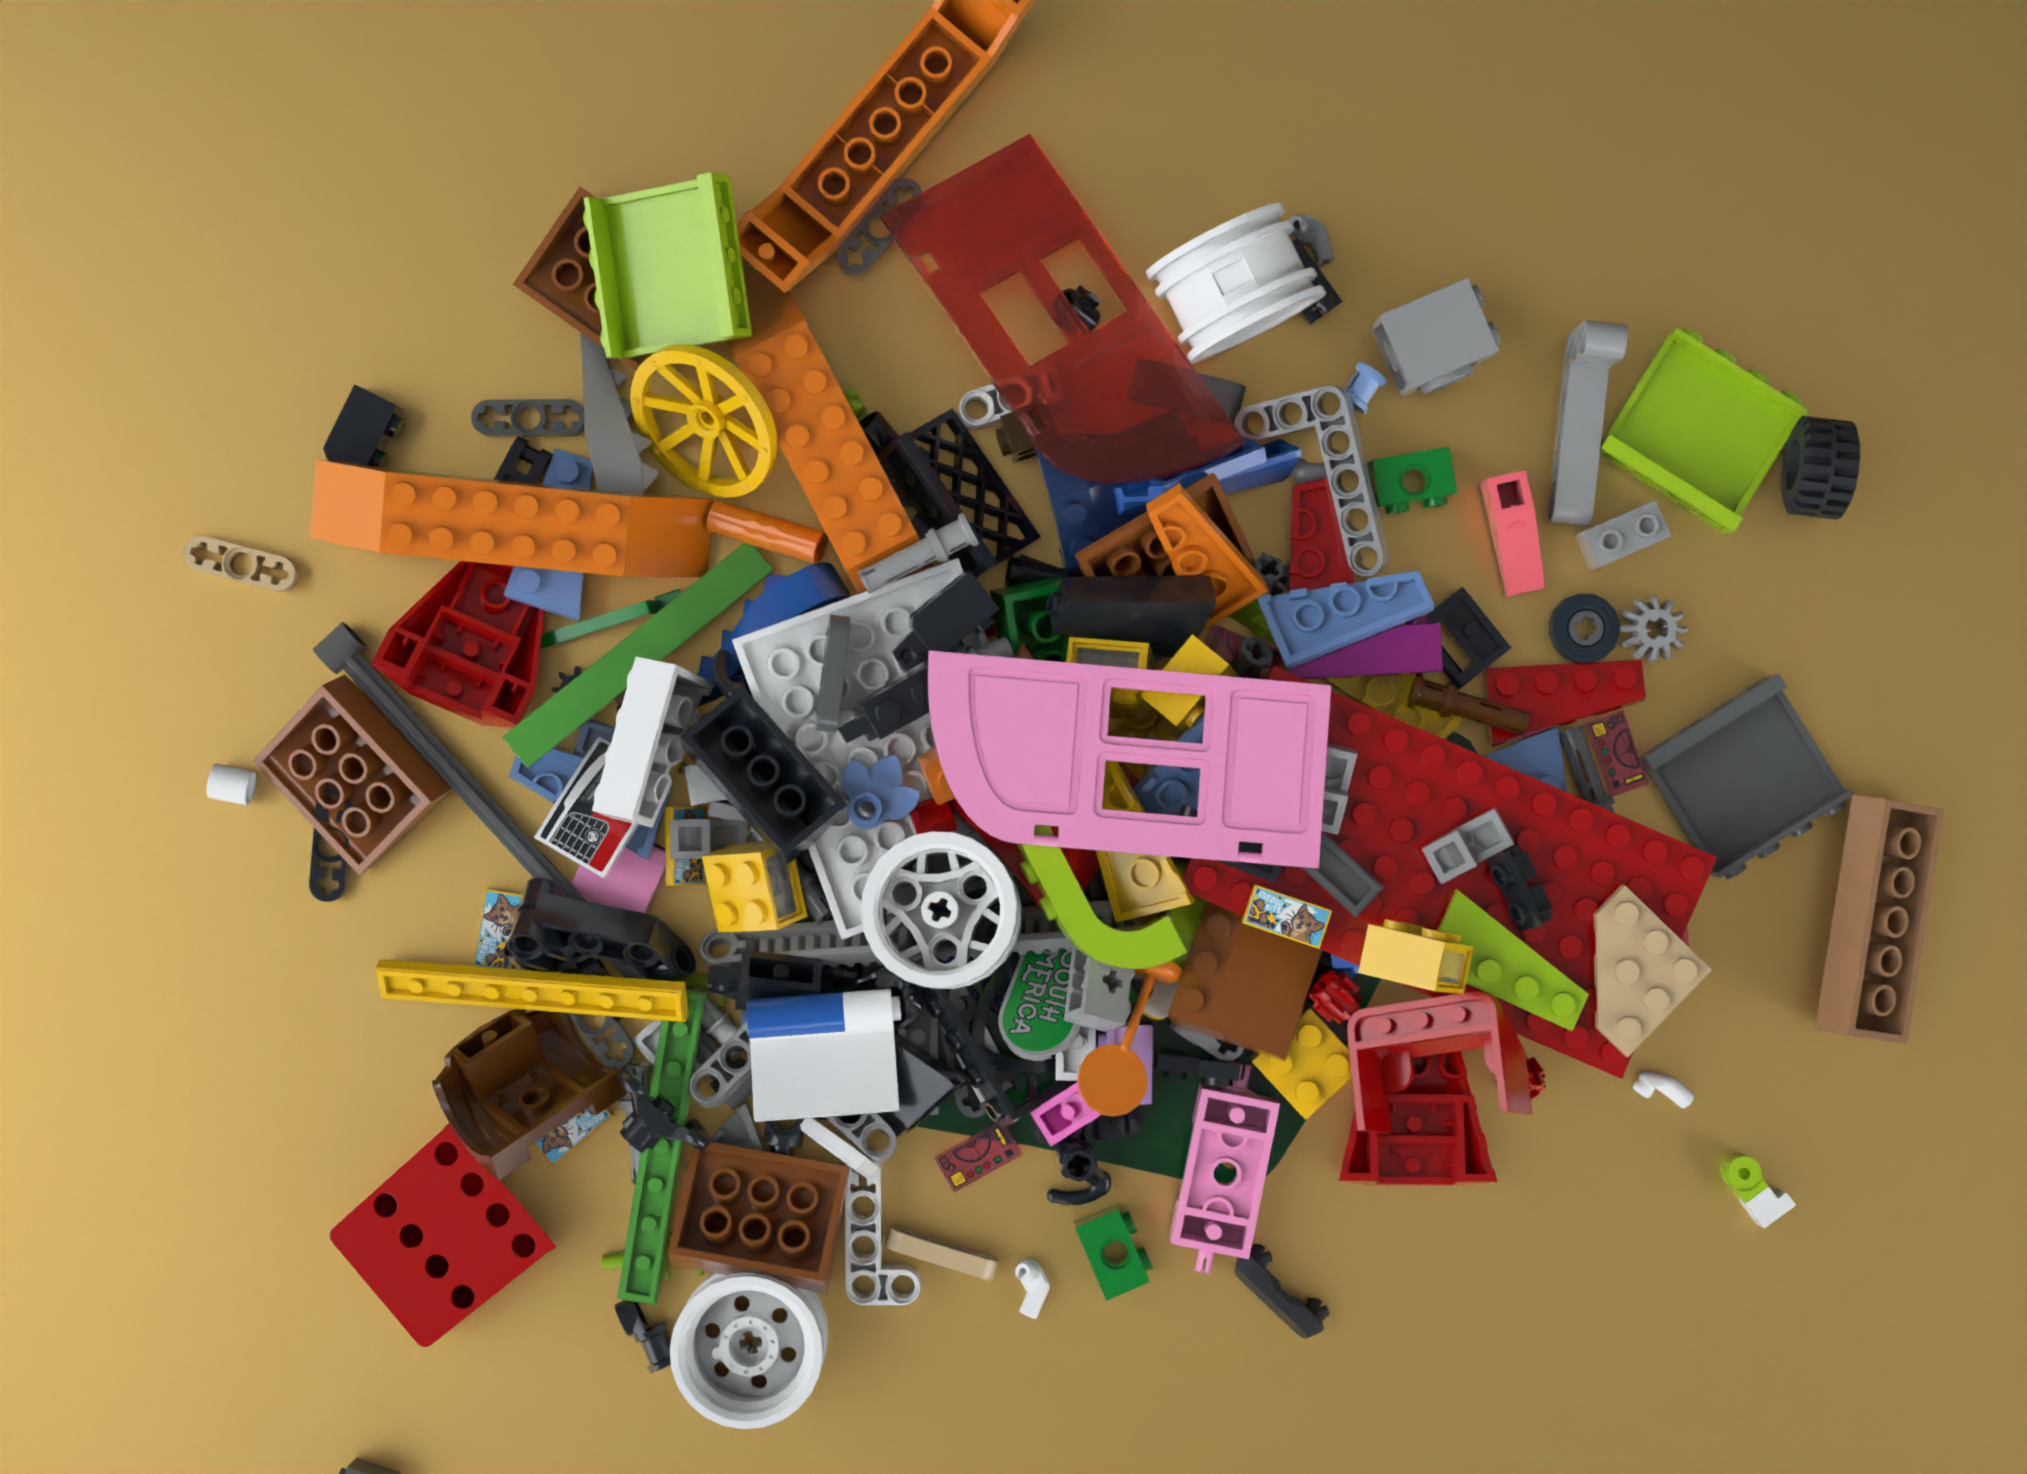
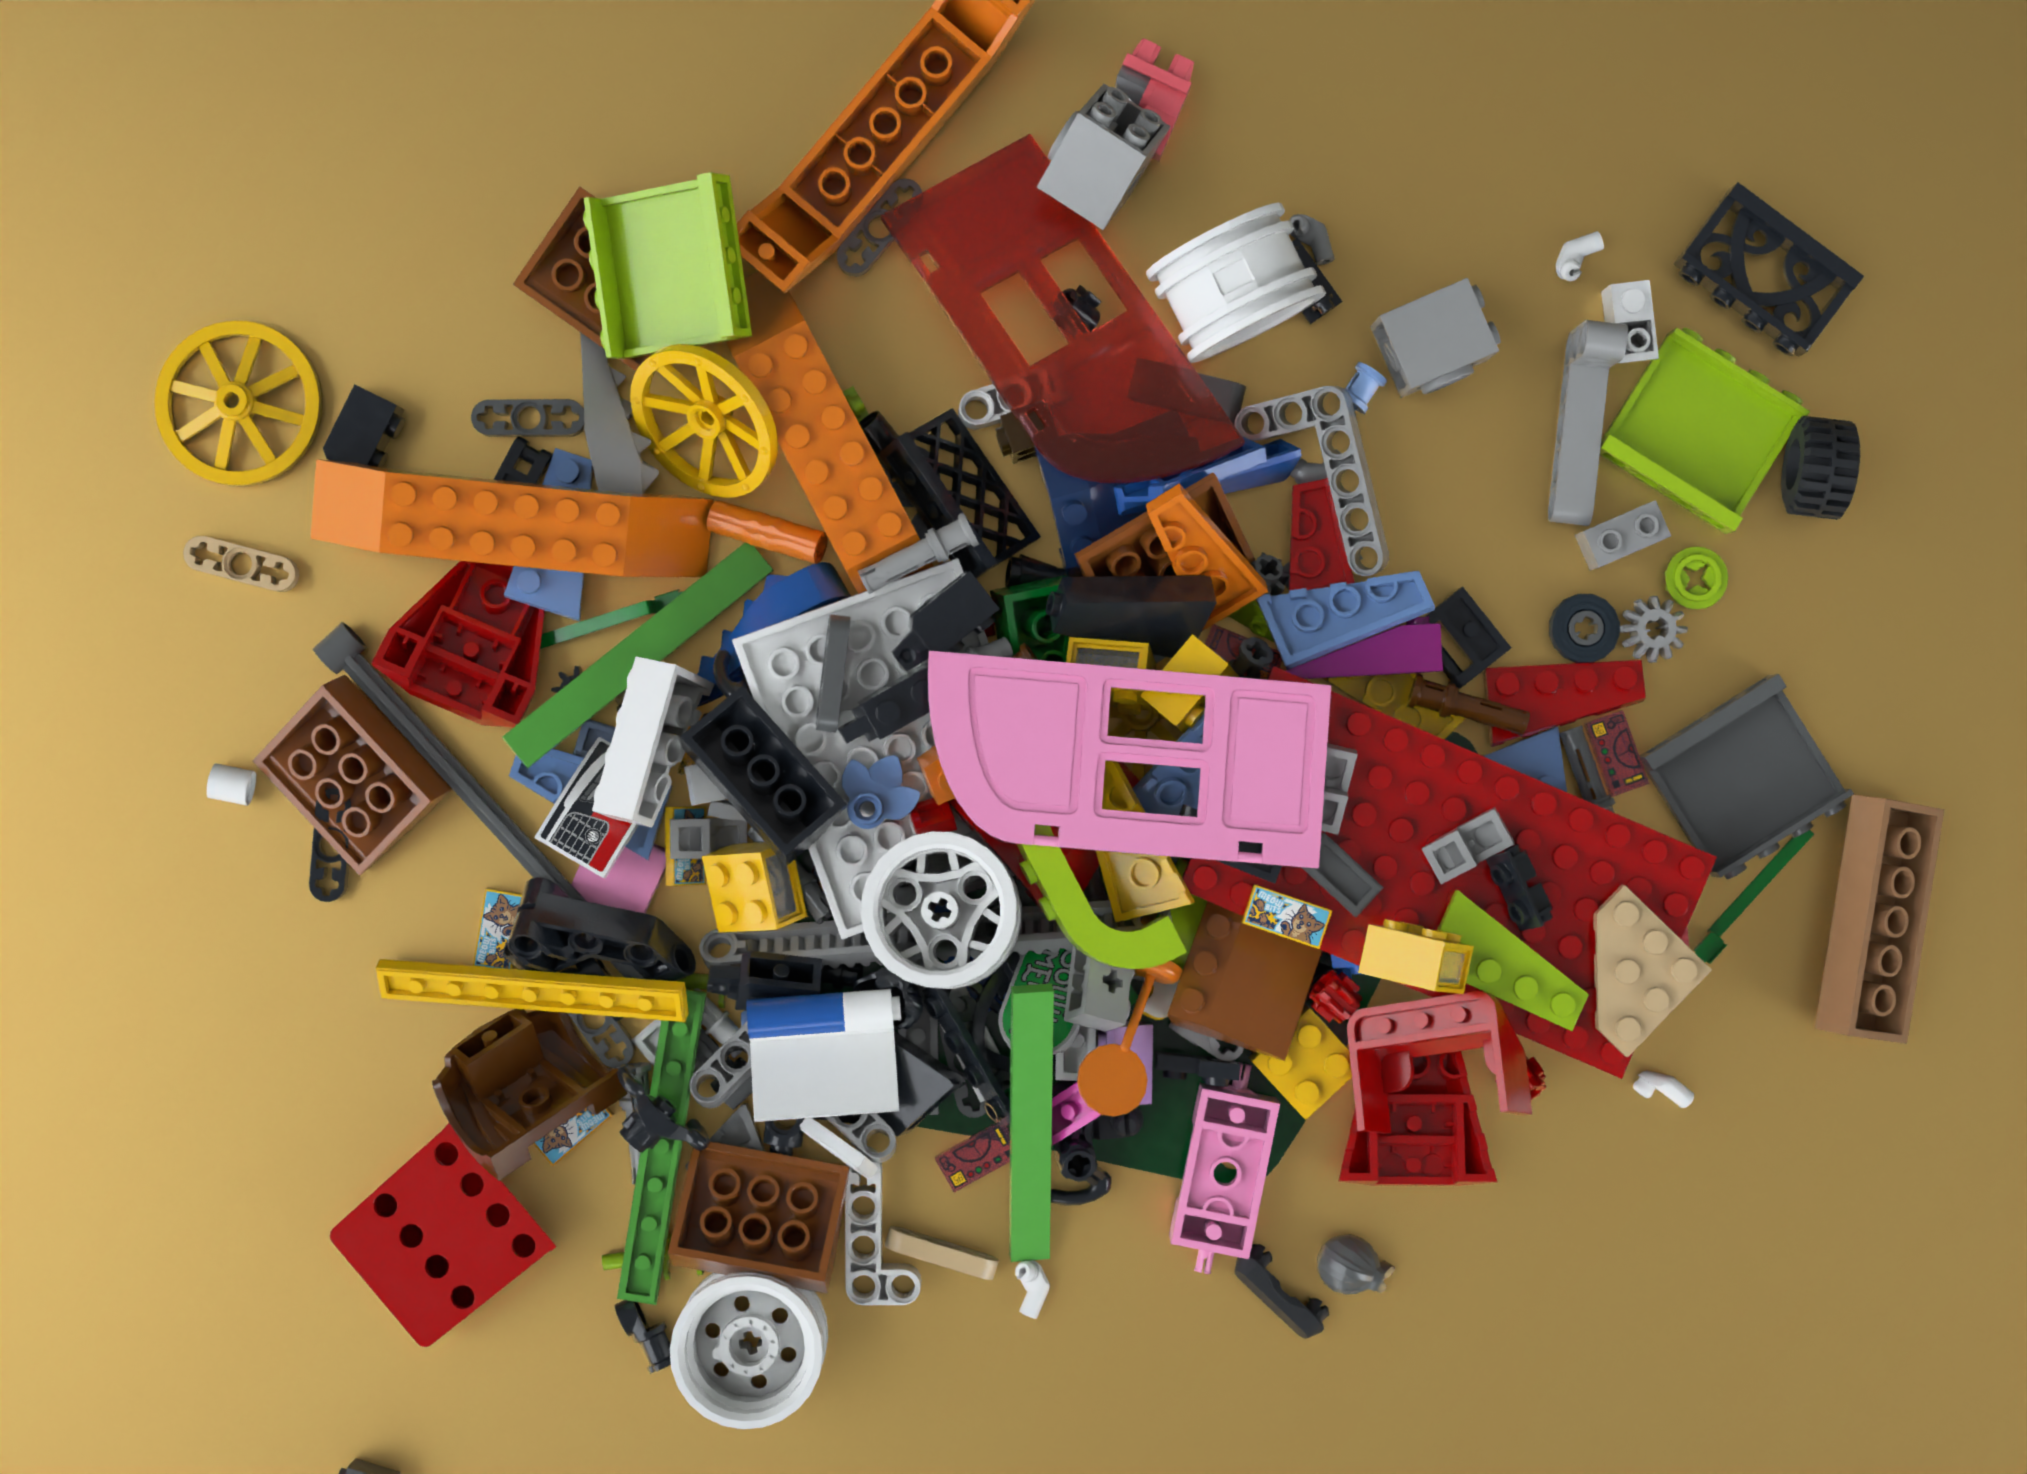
green brick [1074,1204,1153,1301] -> none
green brick [1367,447,1457,515] -> none
coral slope [1479,470,1545,597] -> none
leg [1721,1153,1796,1229] -> none
none -> yellow wheel [154,320,322,486]
none -> bright green tile [1009,983,1054,1262]
none -> light grey brick [1037,84,1171,230]
none -> coral hips [1115,38,1194,162]
none -> dark grey piece [1317,1234,1395,1295]
none -> white arm [1555,231,1604,282]
none -> white slope [1601,280,1659,364]
none -> lime gear [1664,547,1728,609]
none -> black fence [1674,182,1864,357]
none -> green piece [1694,830,1814,964]

